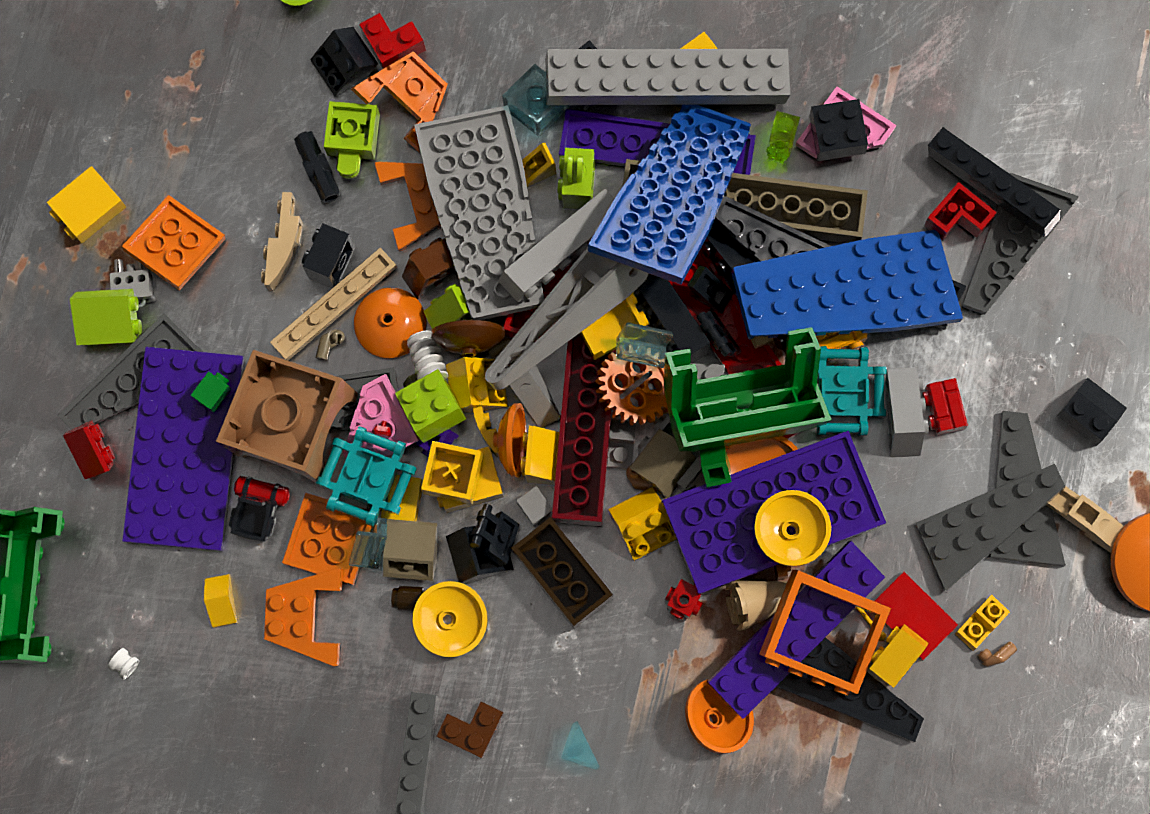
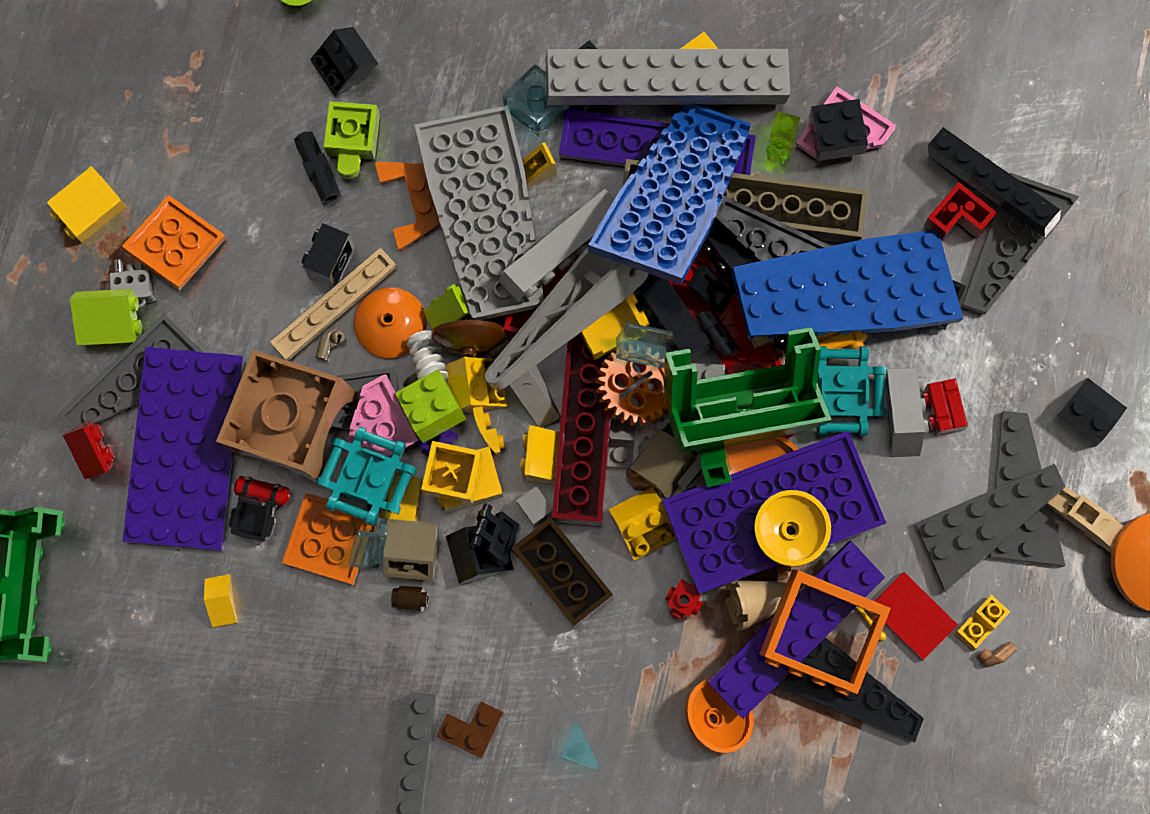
white wheel [108,648,140,680] -> none
green brick [191,371,232,412] -> none
tan slope [261,192,303,291] -> none
orange wing [264,568,343,666] -> none
orange wing [351,51,448,153] -> none
red brick [359,13,426,69] -> none
red rock [372,421,392,438] -> none
reddish brown wedge [402,237,457,299] -> none
yellow dish [412,581,487,657] -> none
orange dish [493,403,526,478] -> none
lime brick [557,148,595,209] -> none
yellow brick [869,624,928,688] -> none

